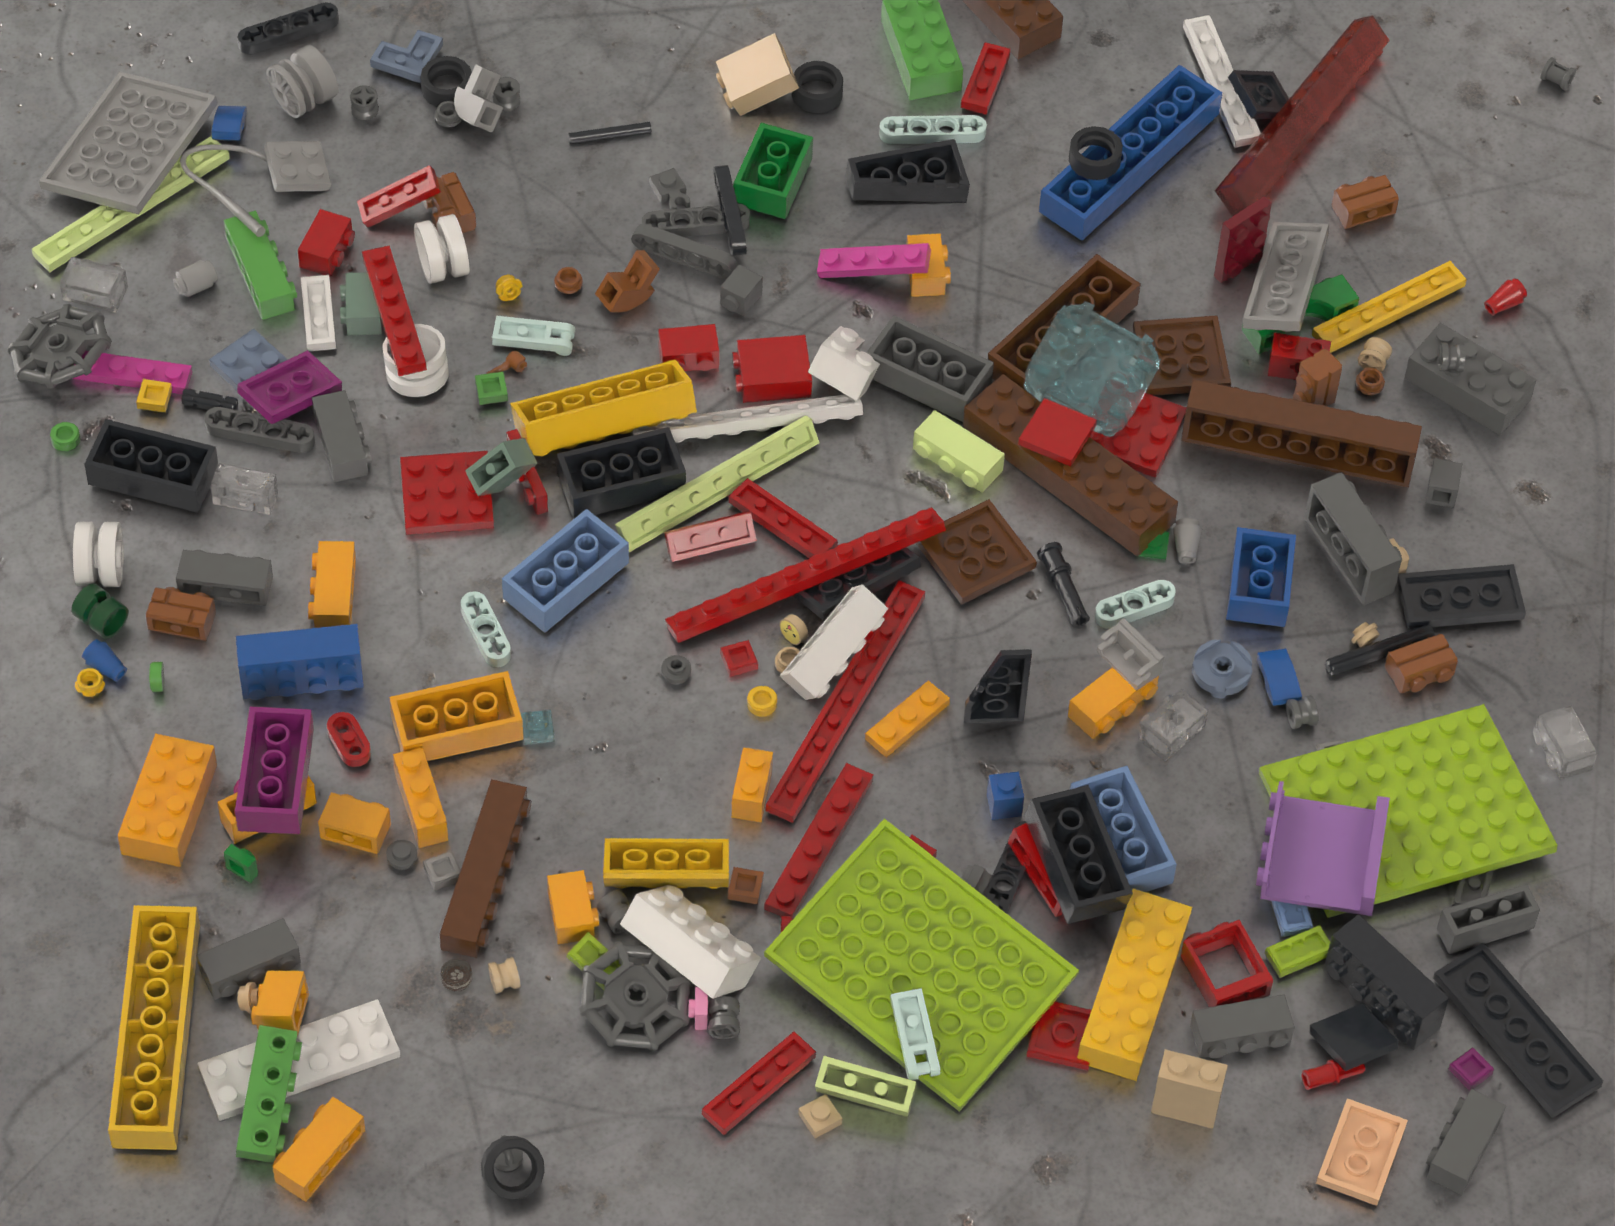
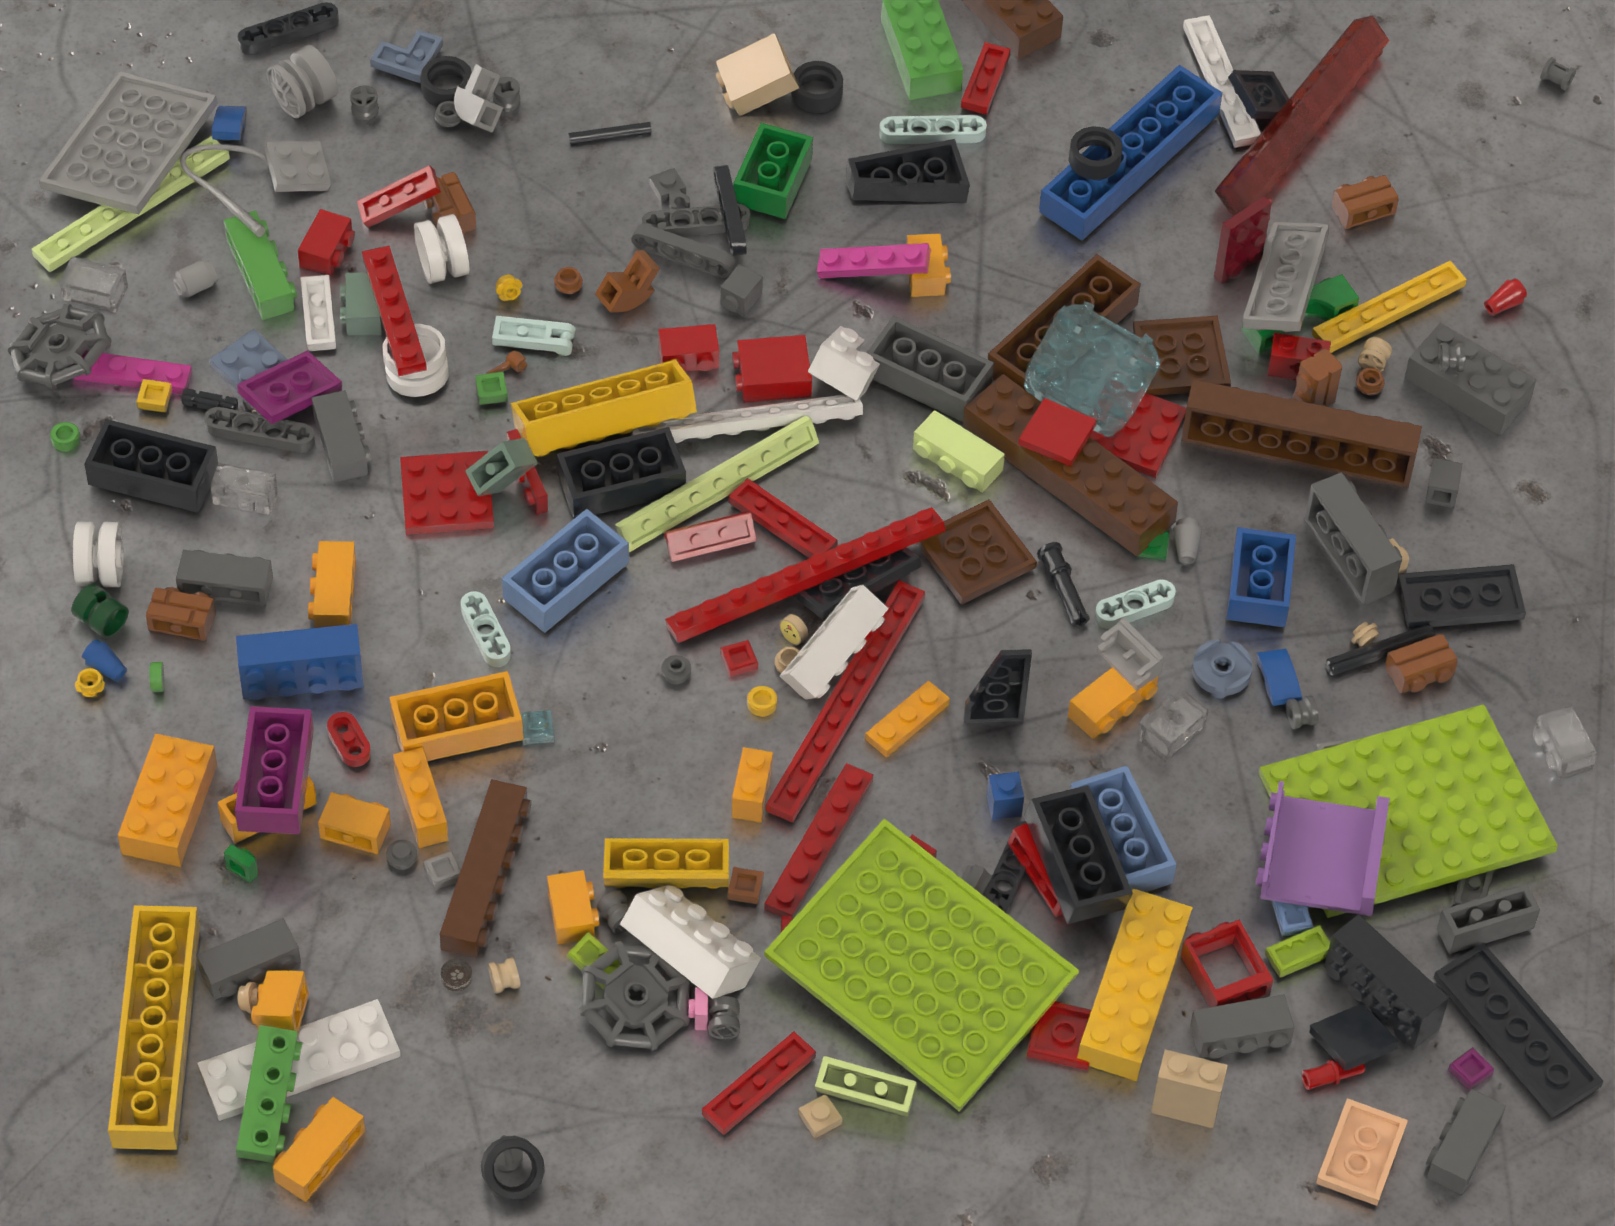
light aqua plate [890,988,940,1080] -> none

